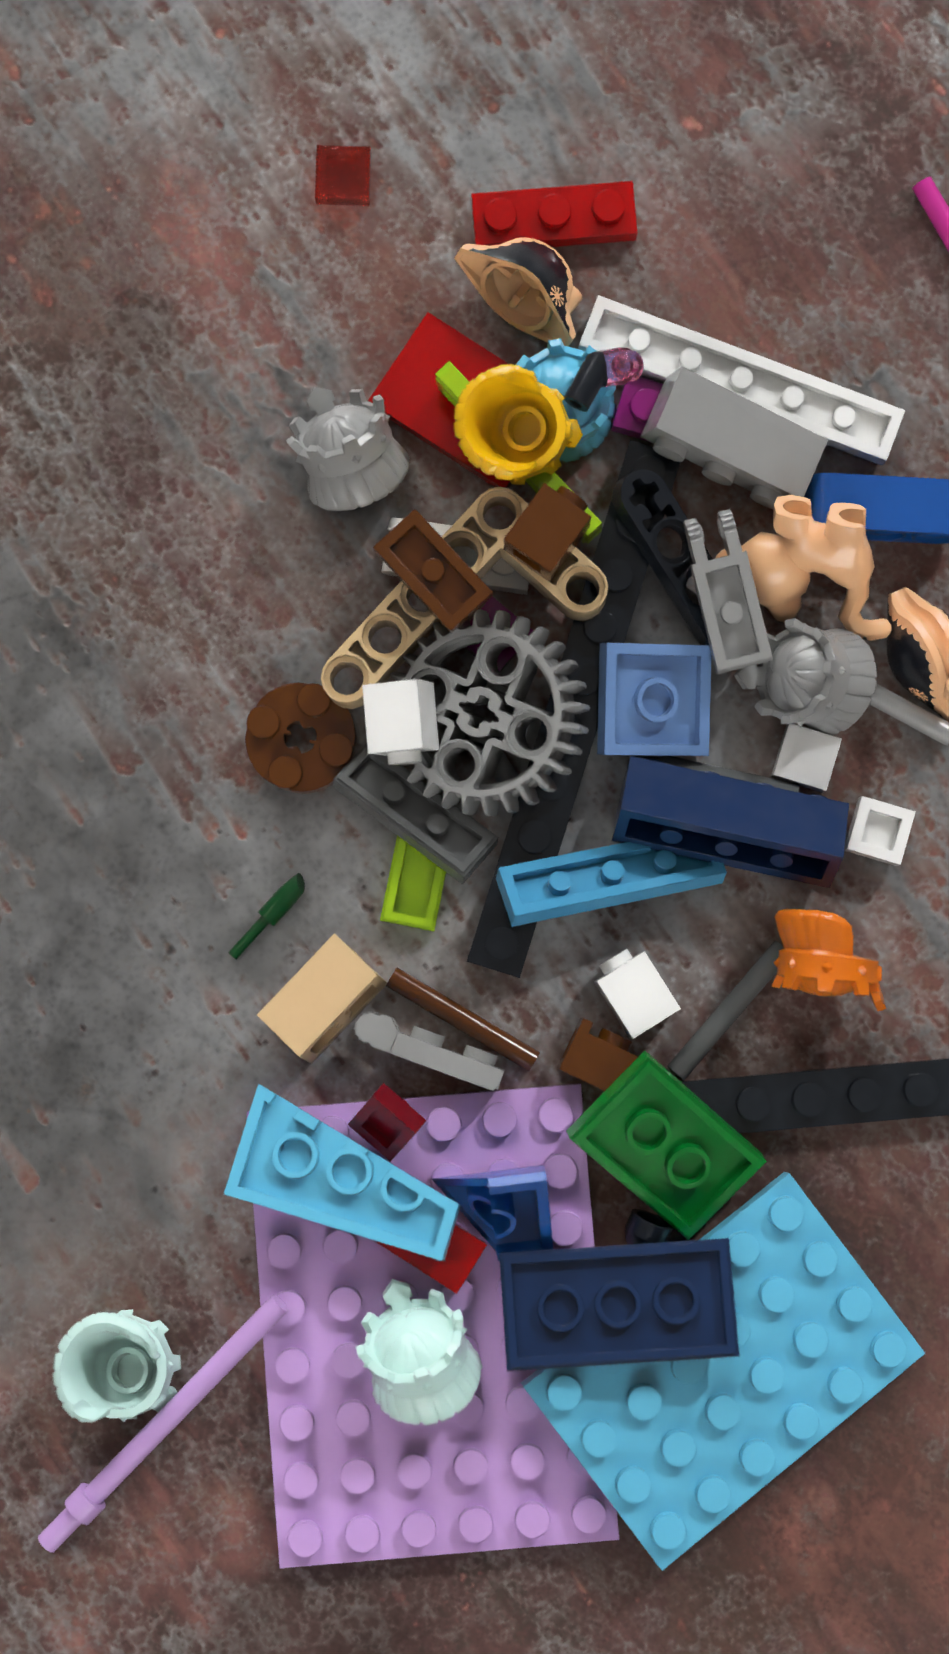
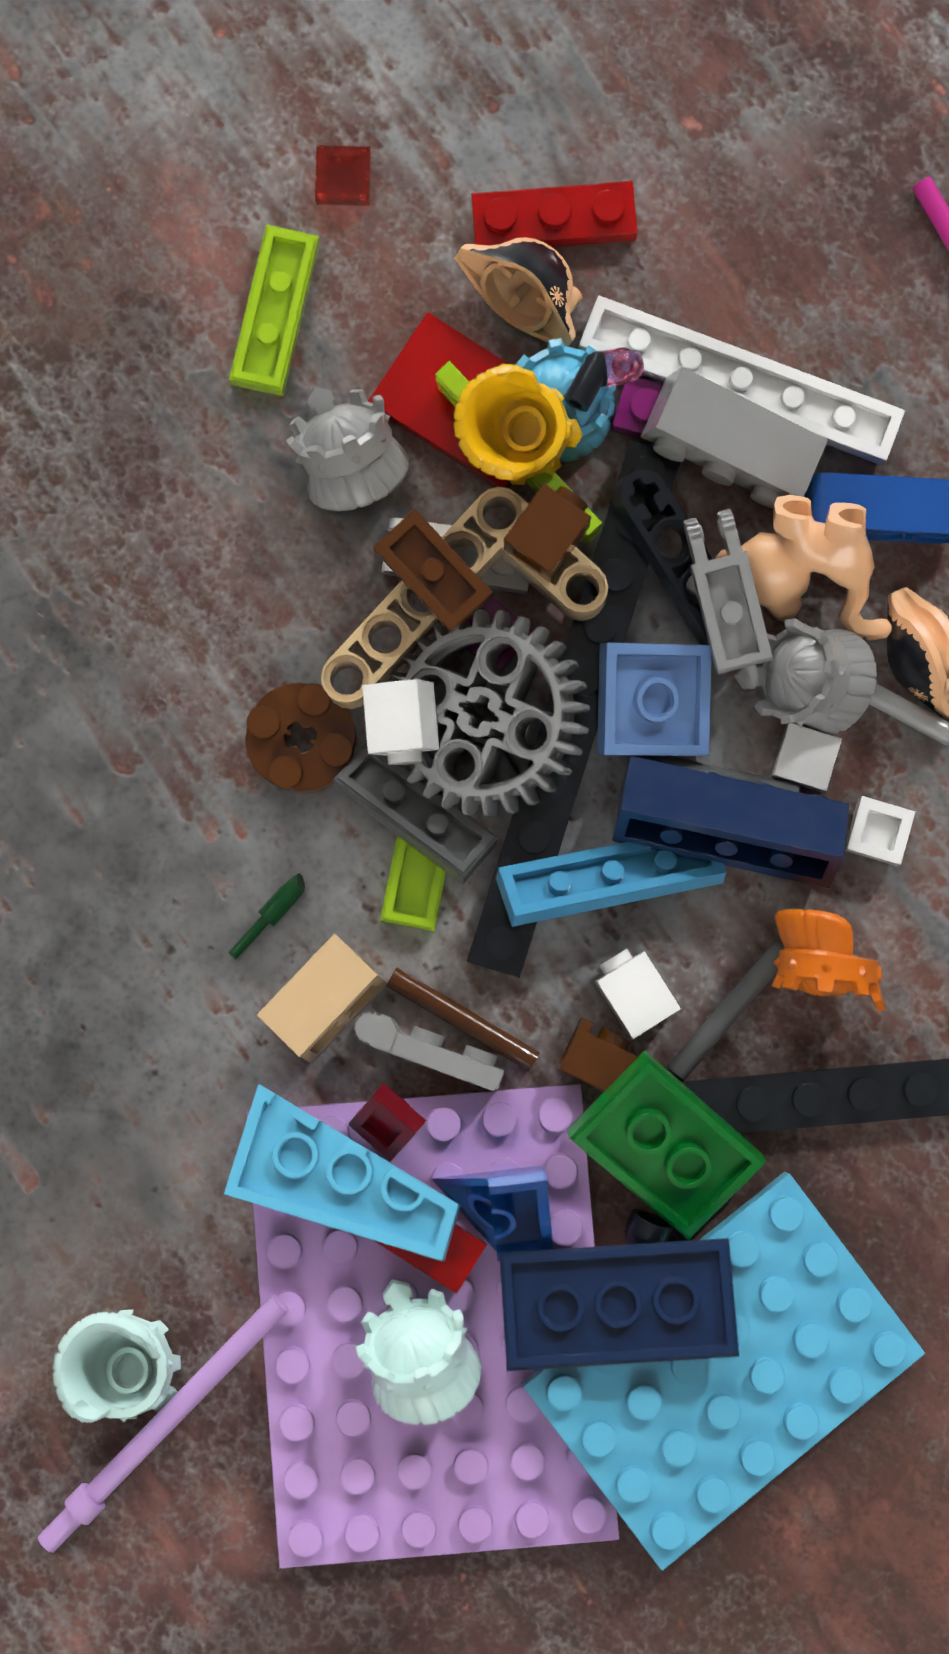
none -> lime tile [229,224,320,396]

